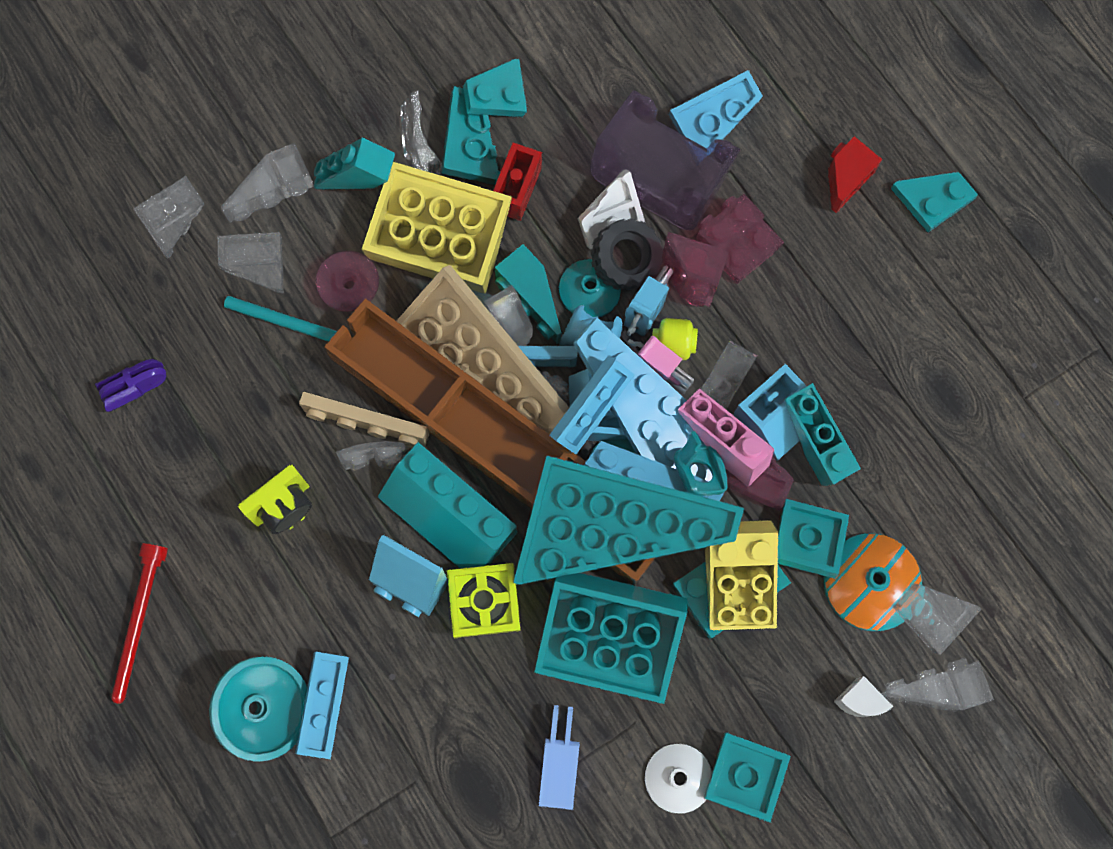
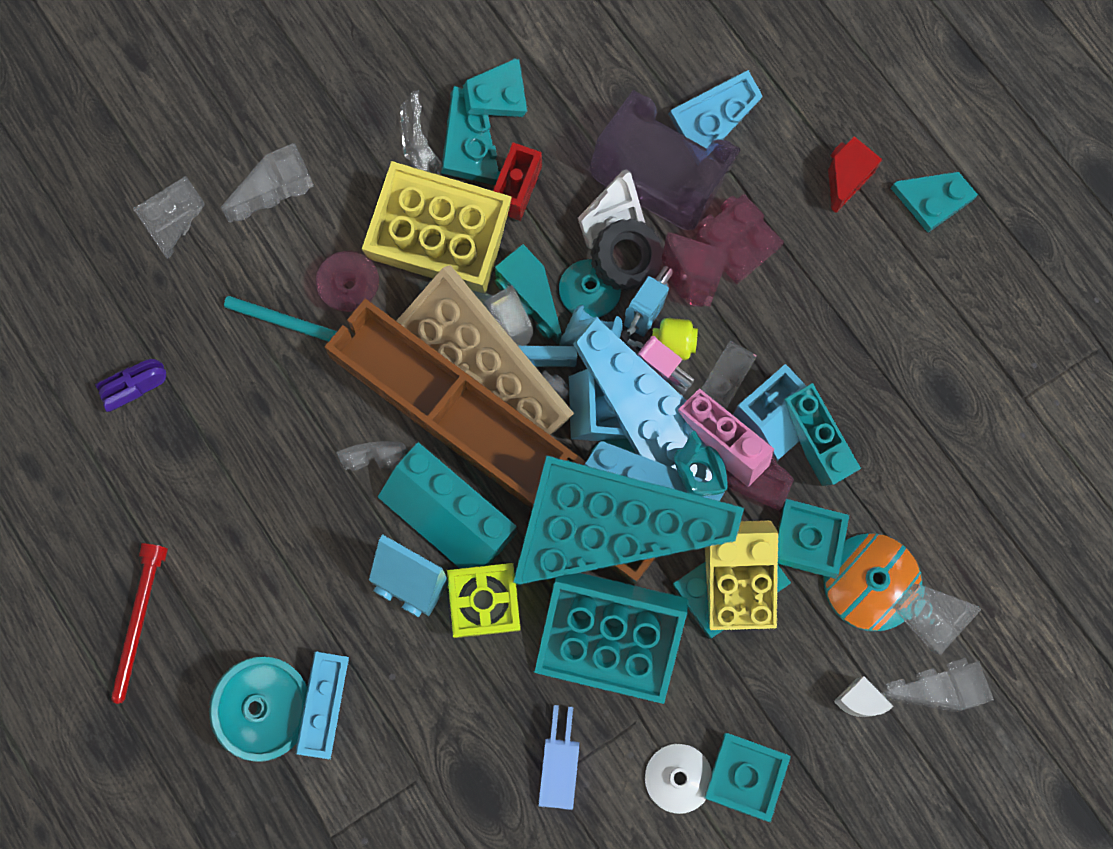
clear wing [217,232,284,293] -> none
neon yellow piece [238,465,312,535] -> none
tan plate [299,392,429,447] -> none
teal slope [313,137,395,189] -> none
medium azure plate [549,355,635,454] -> none

